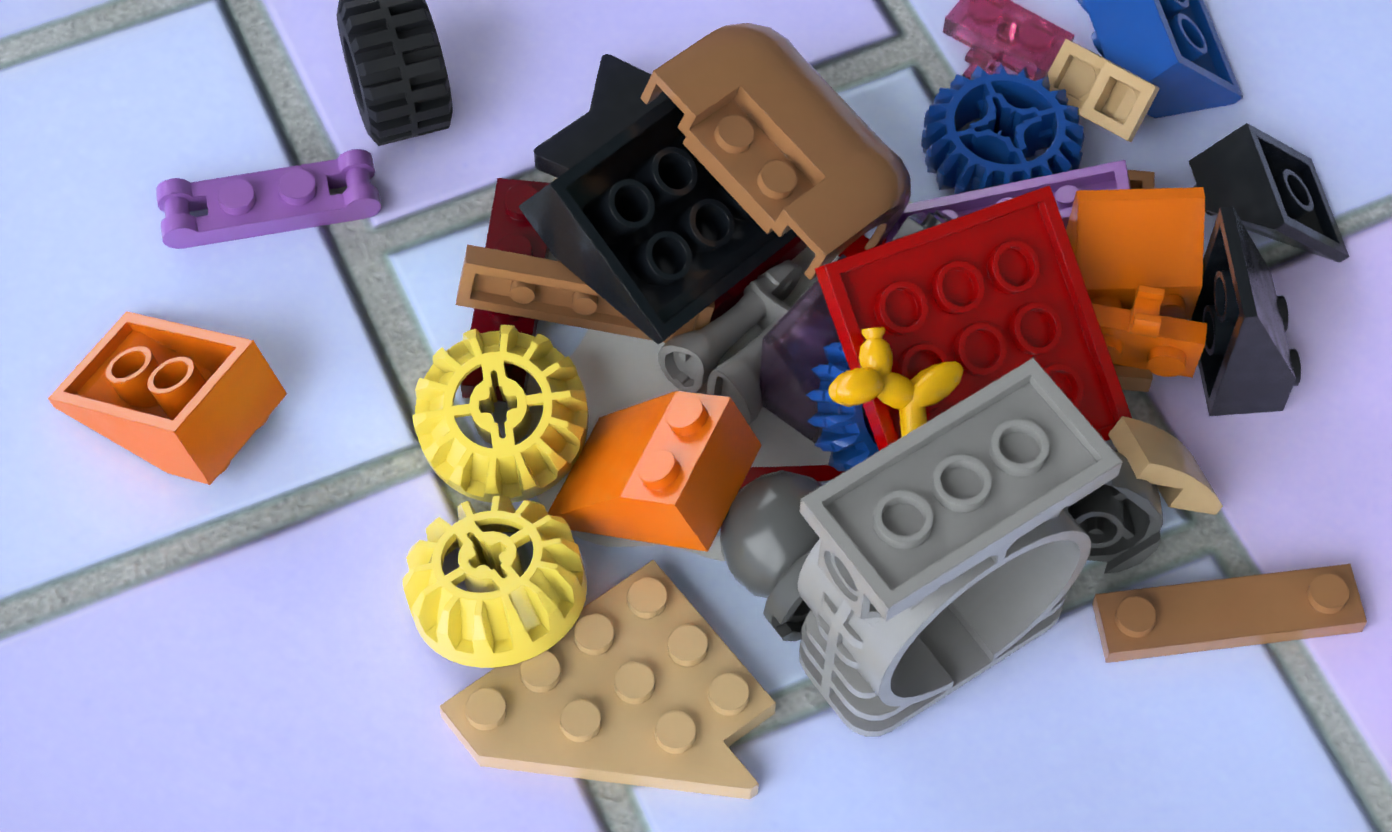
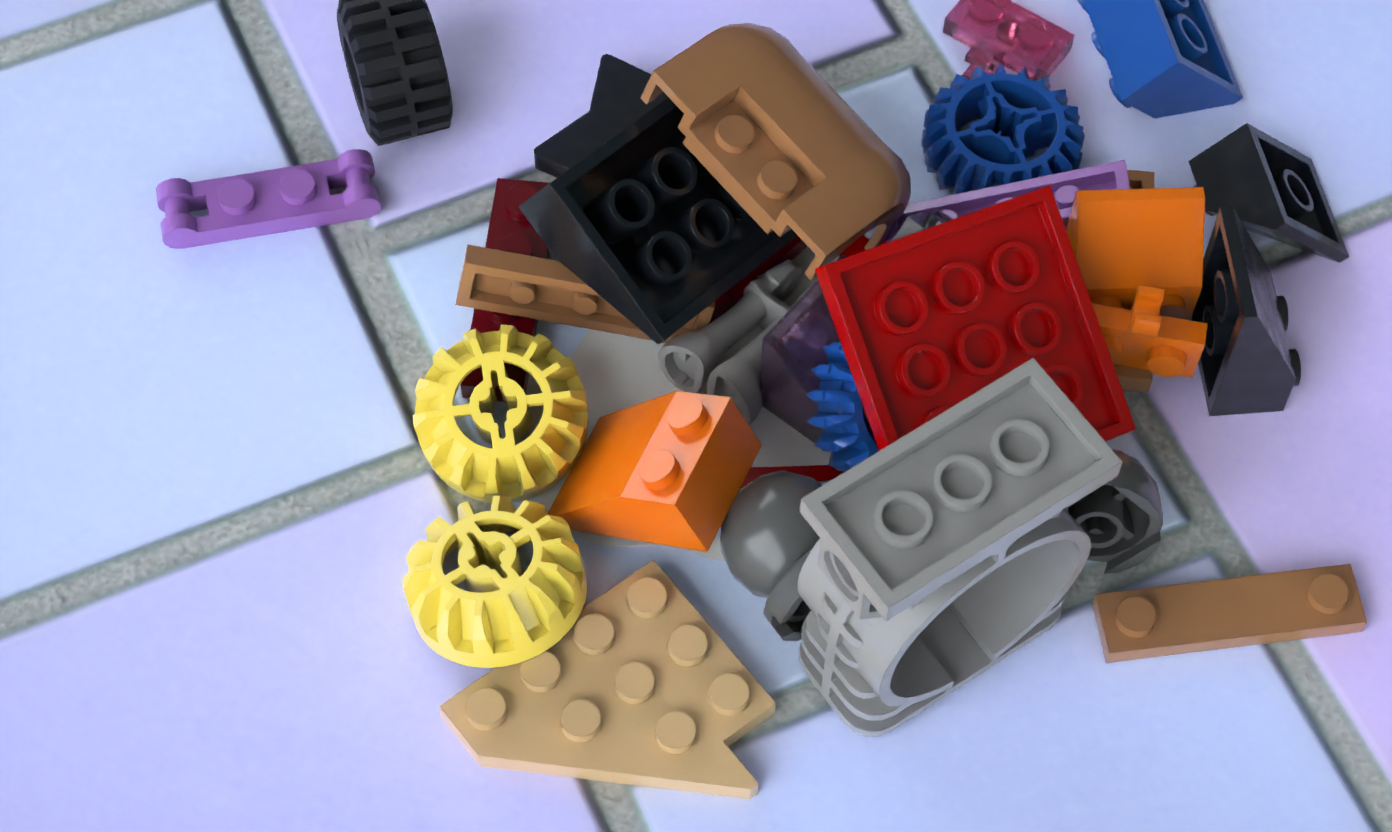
orange slope [48,311,287,485] -> none
yellow piece [829,327,963,438] -> none
tan slope [1047,39,1160,142] -> none
tan slope [1108,416,1223,515] -> none

